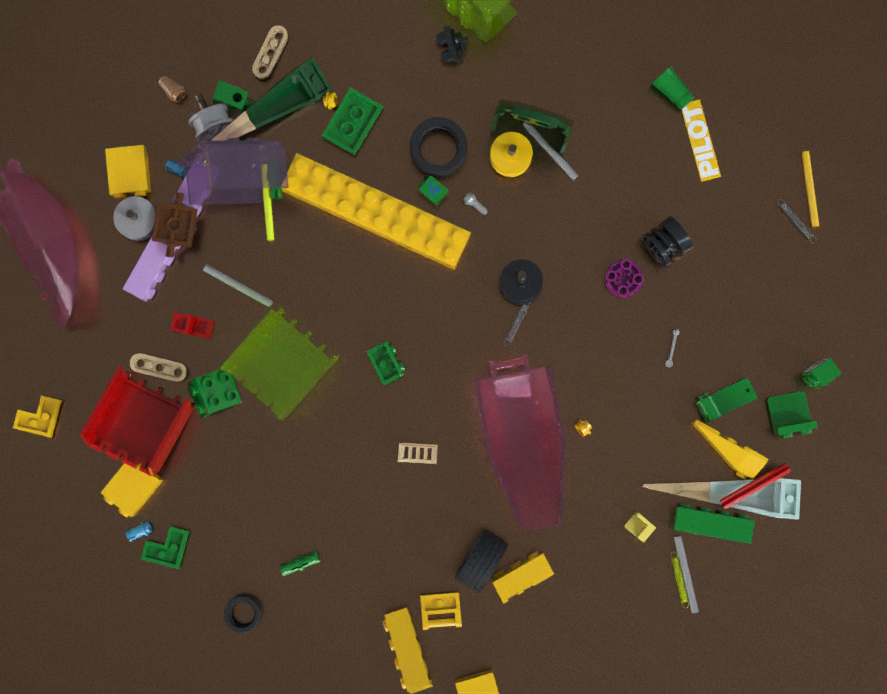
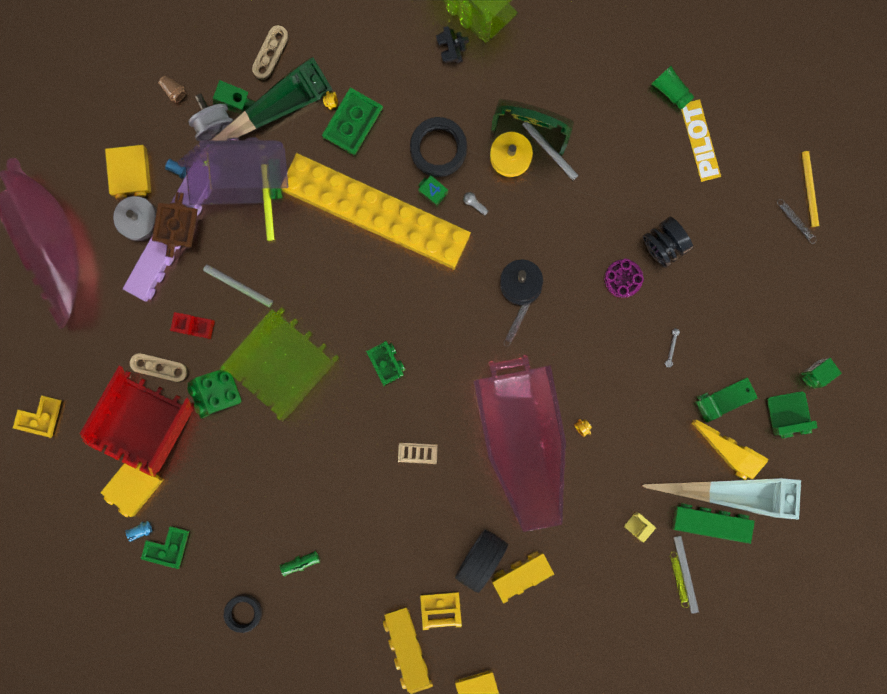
red axle [720,463,791,509] -> none

